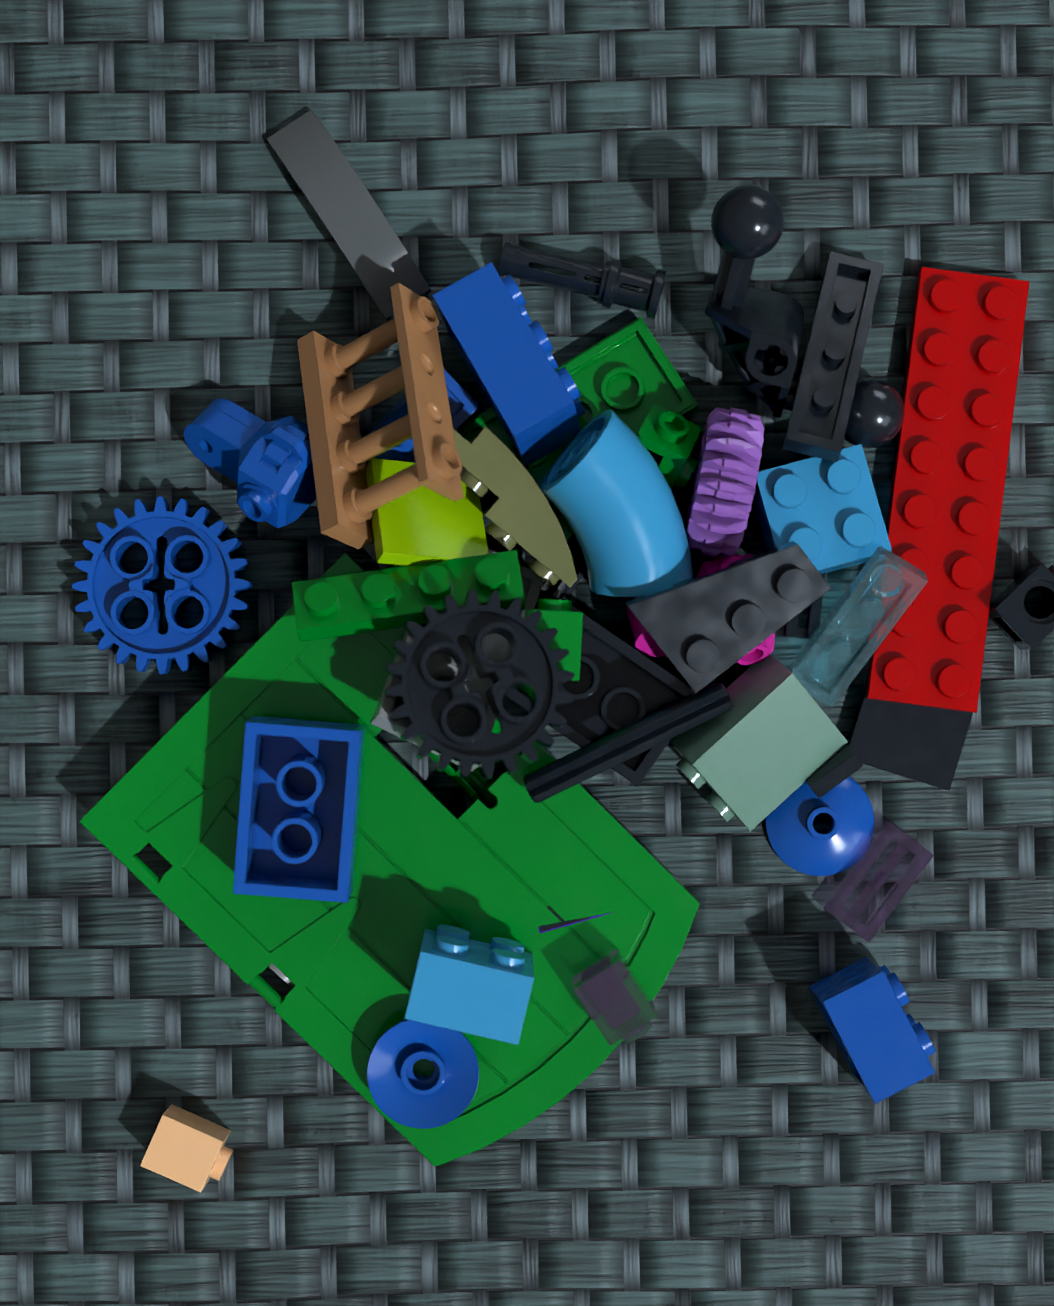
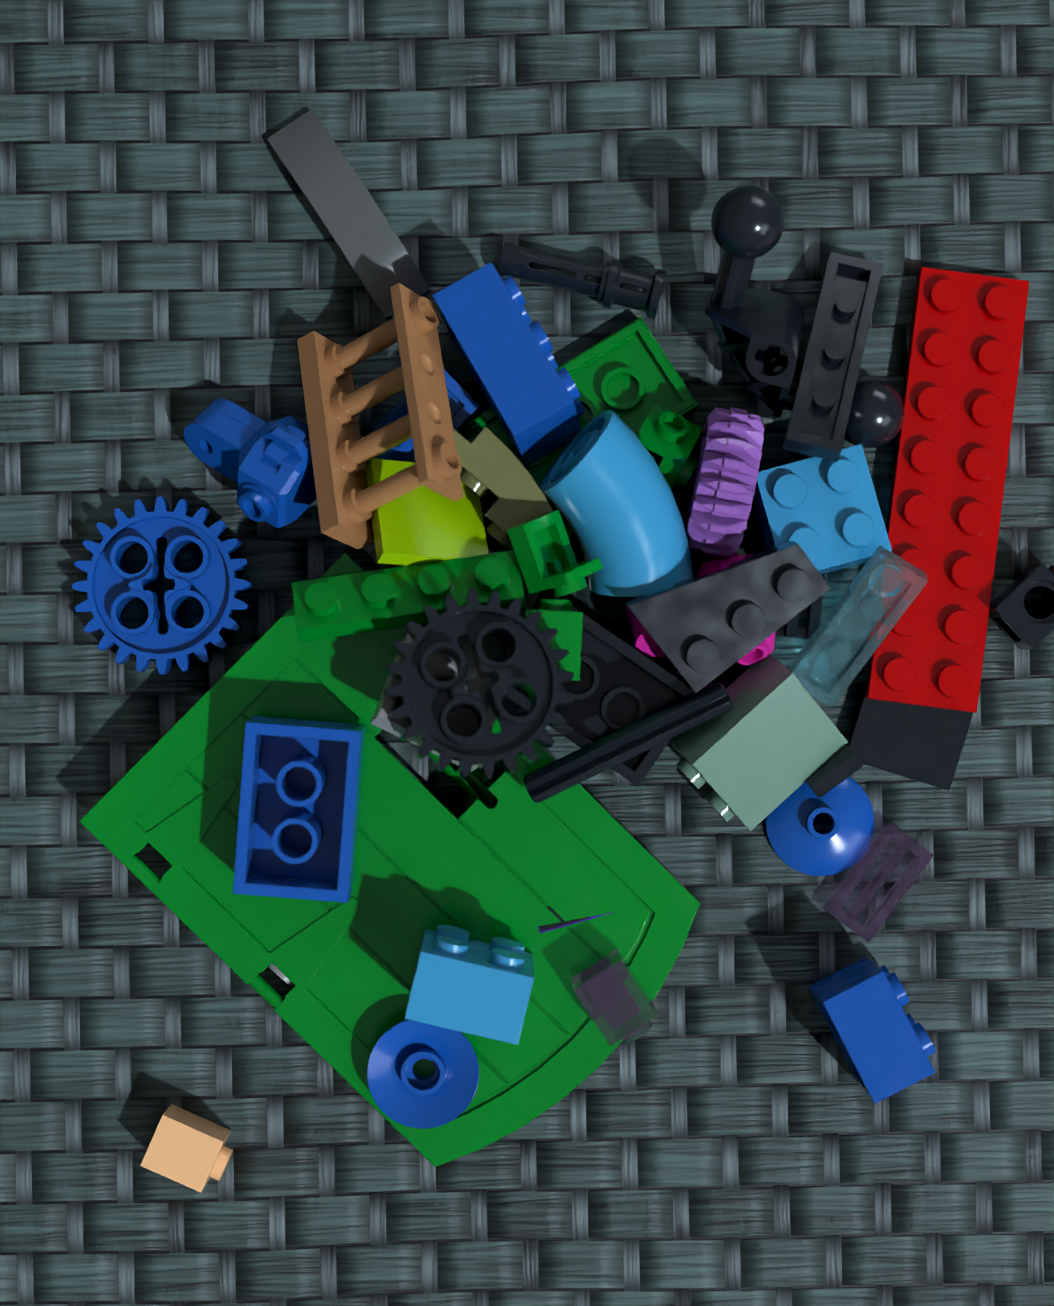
none -> green bracket [507,509,603,597]

